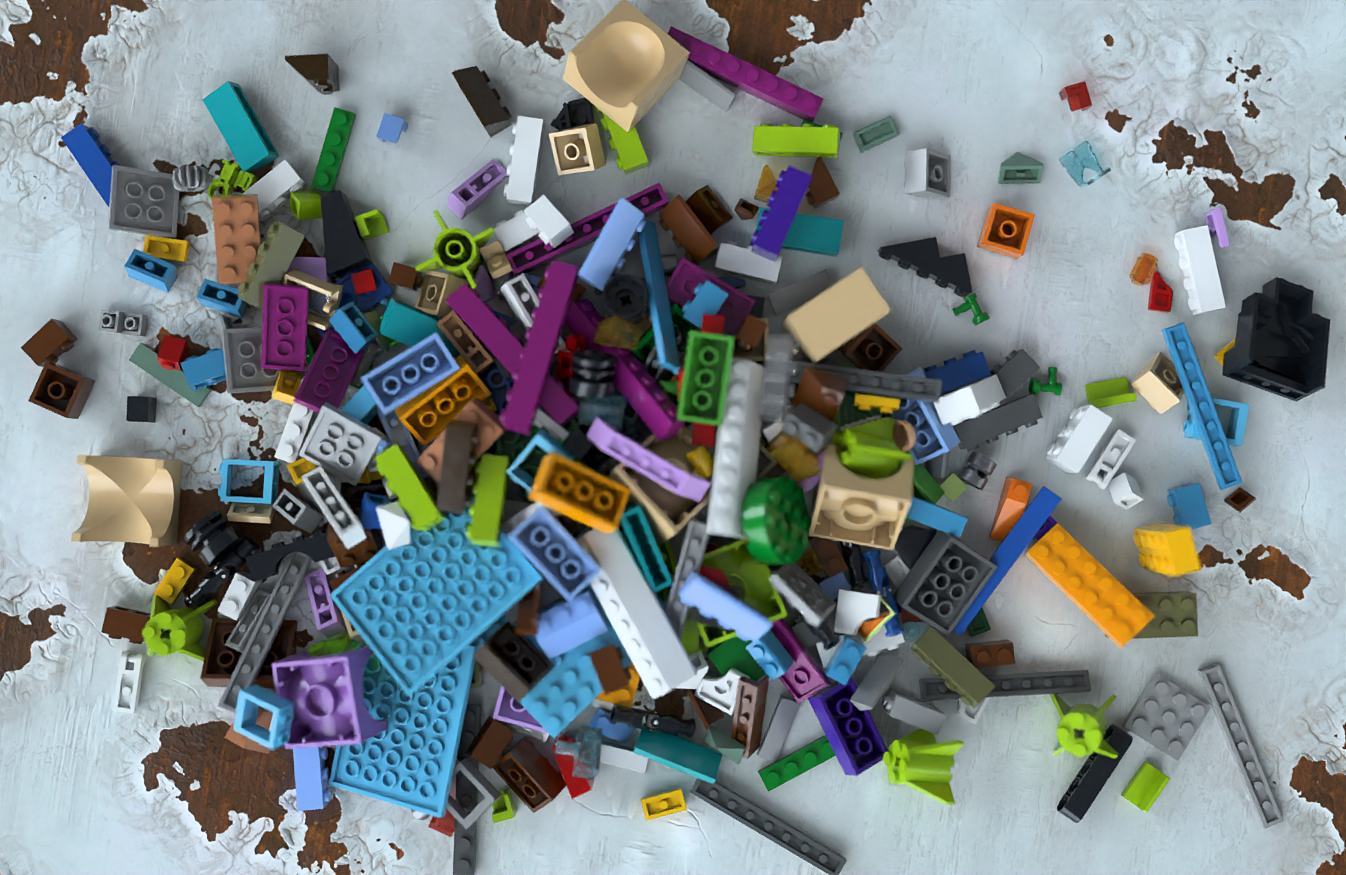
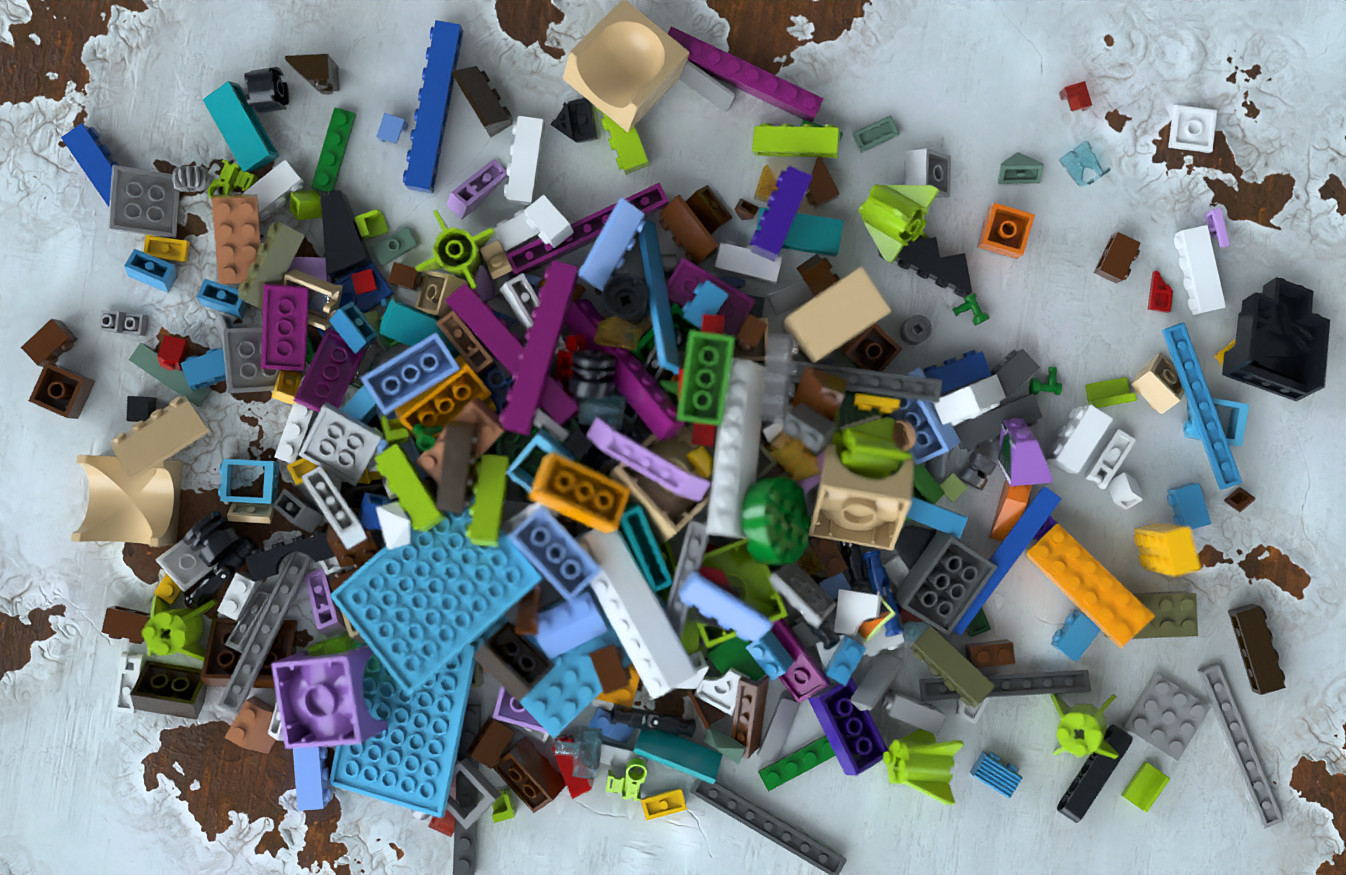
medium azure window [233,684,295,750] -> none
tan slope [549,123,606,175] -> none
clear orange brick [1129,253,1158,286] -> none
none -> tan slope [110,396,209,481]
none -> dark brown slope [130,660,207,720]
none -> white tile [156,538,218,592]
none -> black brick [244,67,289,113]
none -> sand green plate [371,227,419,266]
none -> lime panel [381,416,409,446]
none -> blue brick [403,20,464,194]
none -> green piece [412,423,443,451]
none -> lime piece [605,758,647,801]
none -> reddish brown brick [796,254,841,298]
none -> lime brick [858,184,940,264]
none -> flat silver wheel [900,315,932,345]
none -> dark azure brick [969,751,1023,799]
none -> medium lavender slope [997,418,1053,486]
none -> dark azure brick [1051,611,1101,662]
none -> reddish brown brick [1094,232,1141,283]
none -> white tile [1168,105,1218,153]
none -> dark brown brick [1228,604,1286,695]

